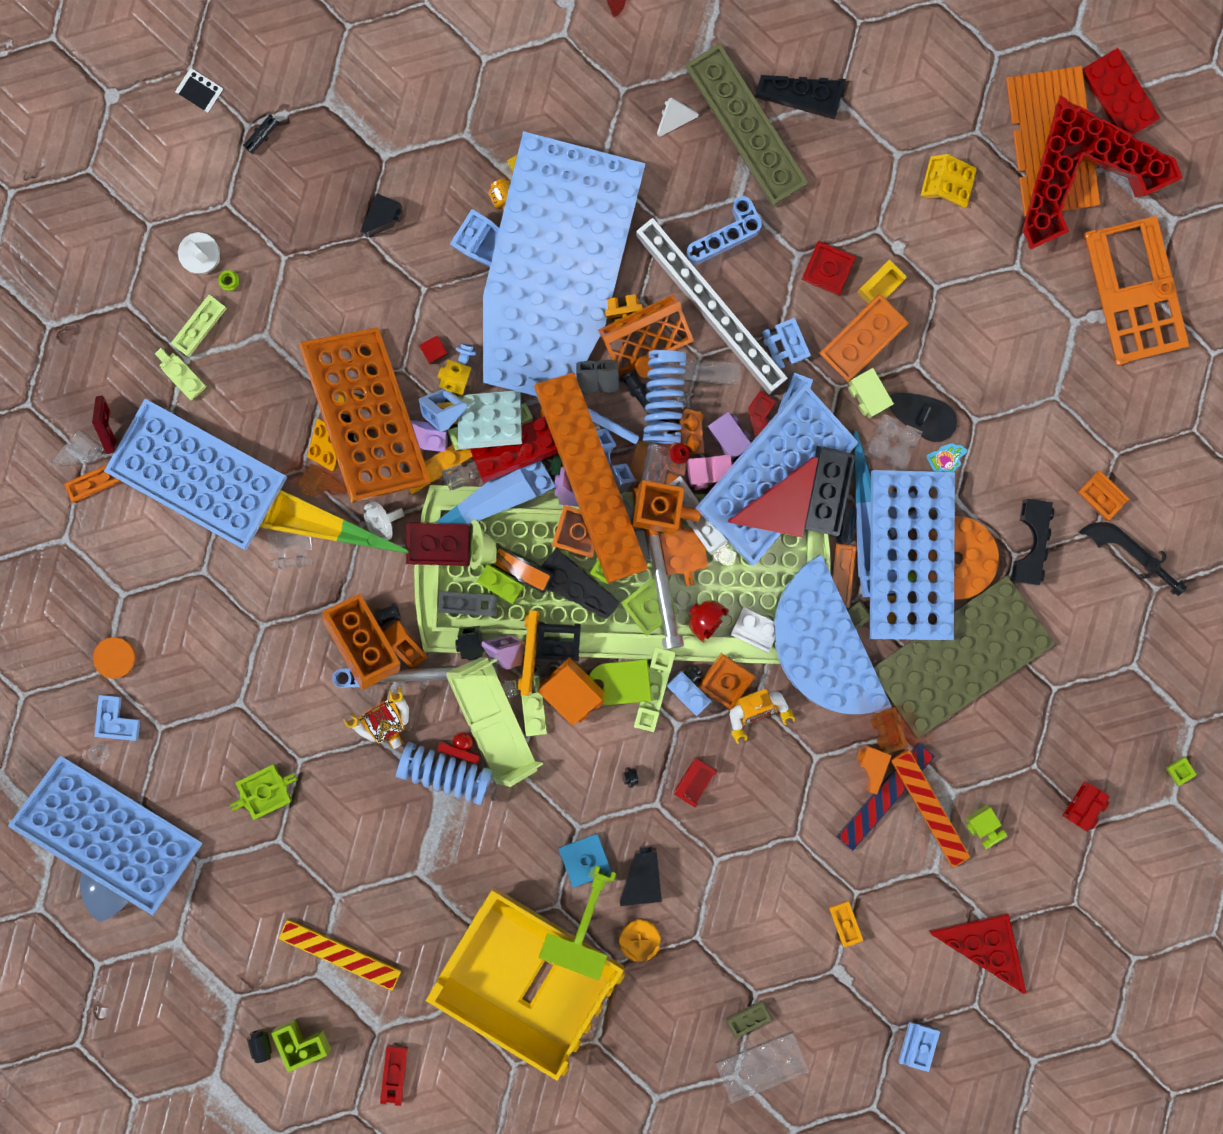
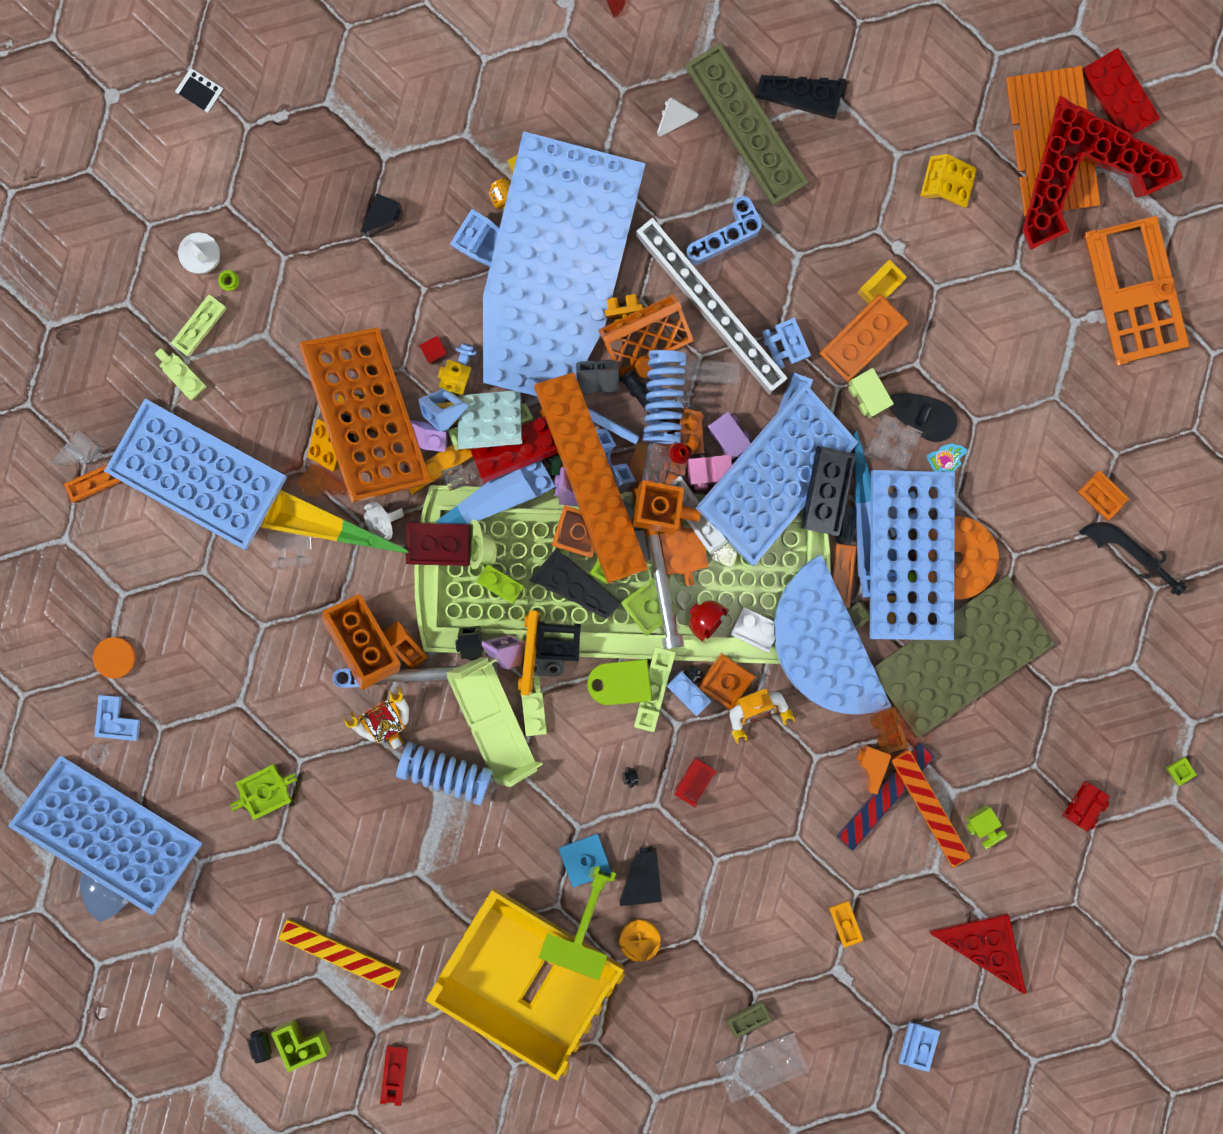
dark red tile [92,395,116,454] -> none
black pin [242,114,279,154] -> none
black bush [375,603,401,626] -> none
dark grey plate [438,591,499,616] -> none
red tile [438,732,481,764] -> none
slope [491,545,555,593] -> none
clear hose [500,678,518,698] -> none
orange brick [537,657,605,726] -> none
red tile [728,457,818,538] -> none
red tile [748,391,777,438] -> none
red tile [801,241,856,296] -> none
black arch [1010,499,1054,586] -> none

